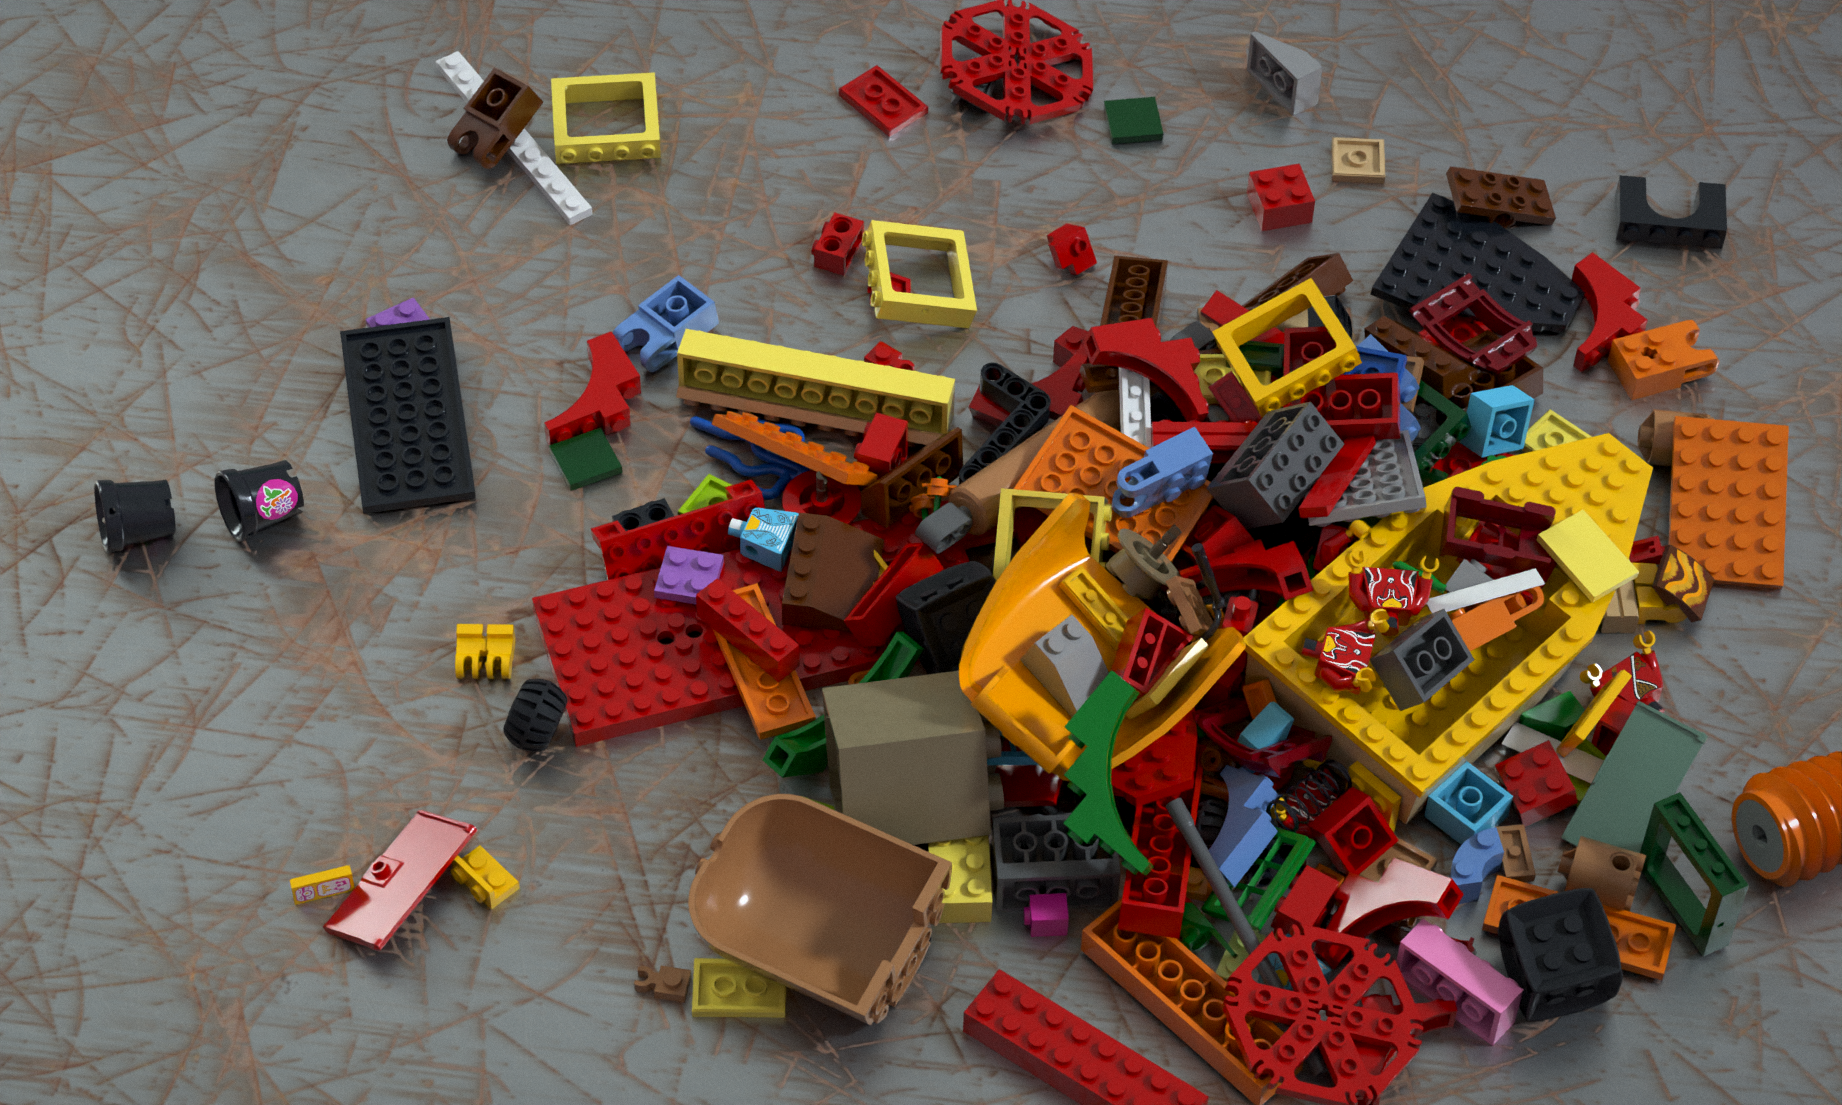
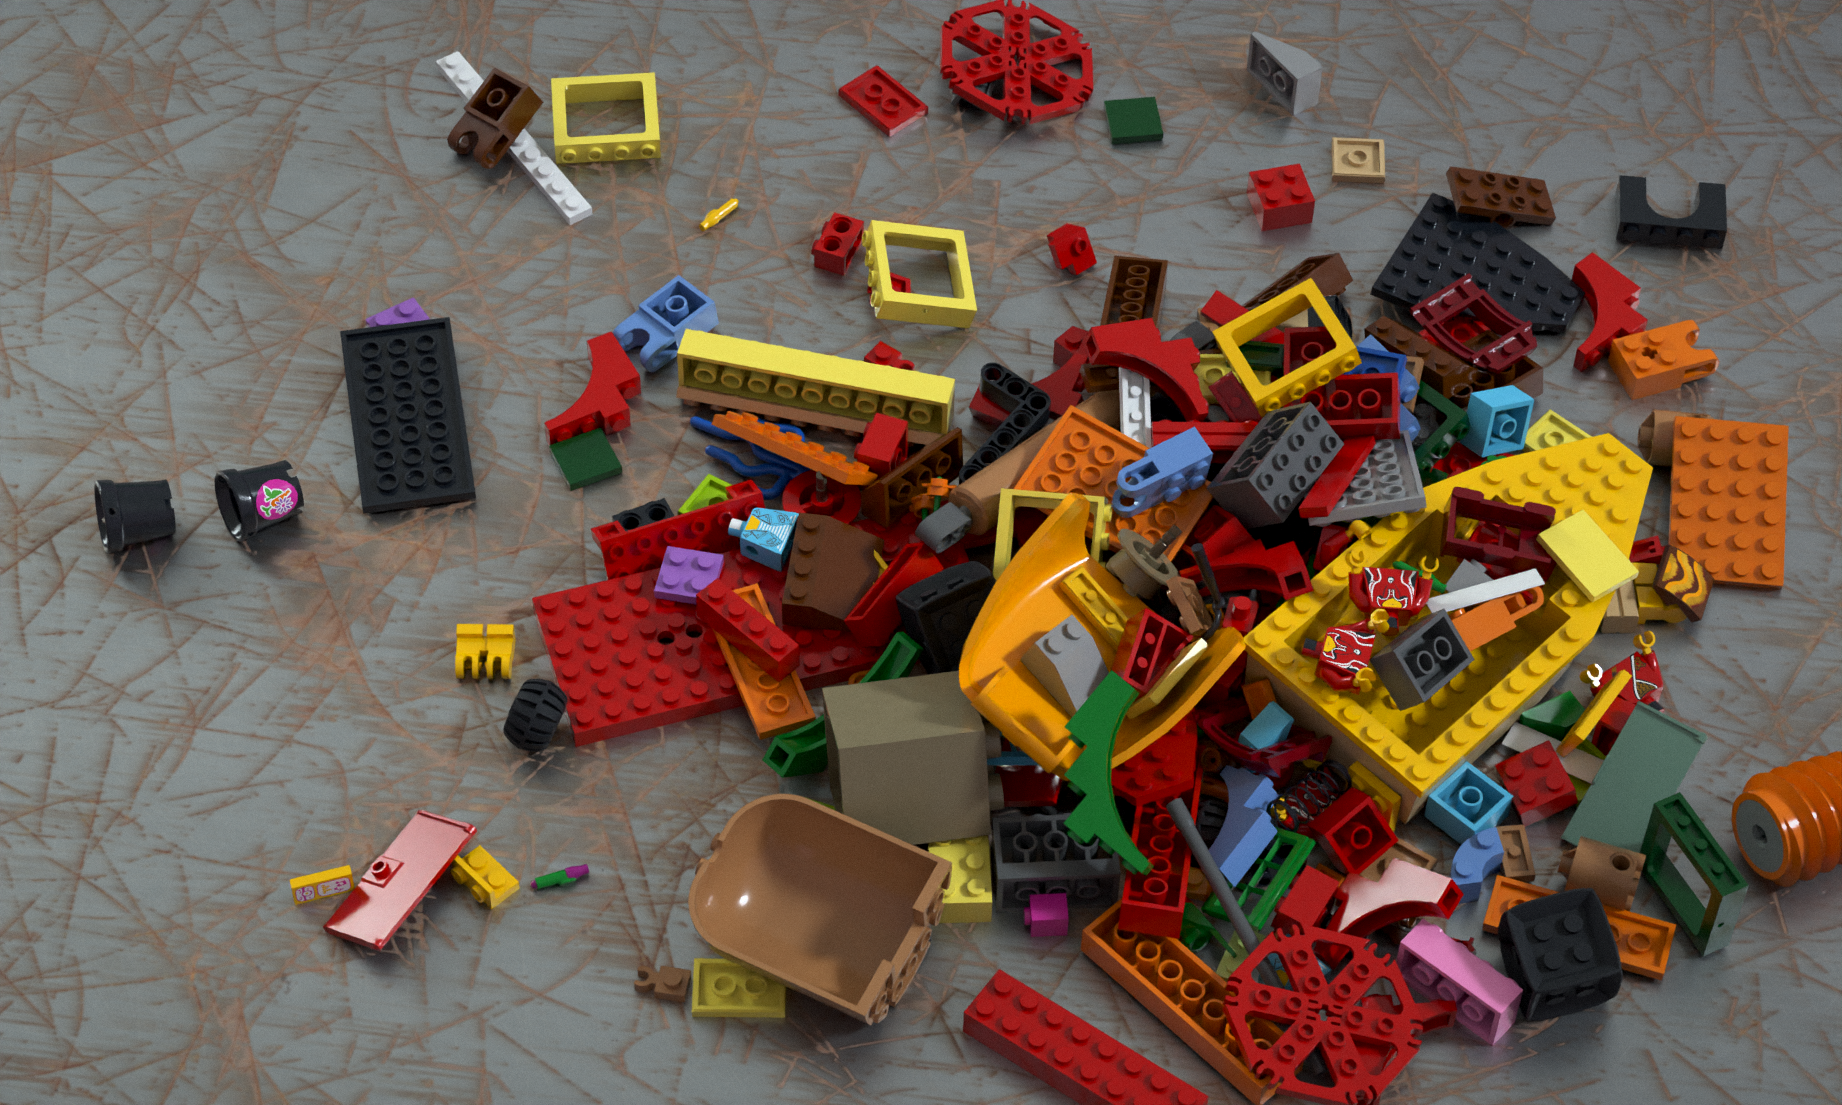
none -> green piece [530,864,589,890]
none -> yellow piece [699,198,739,231]

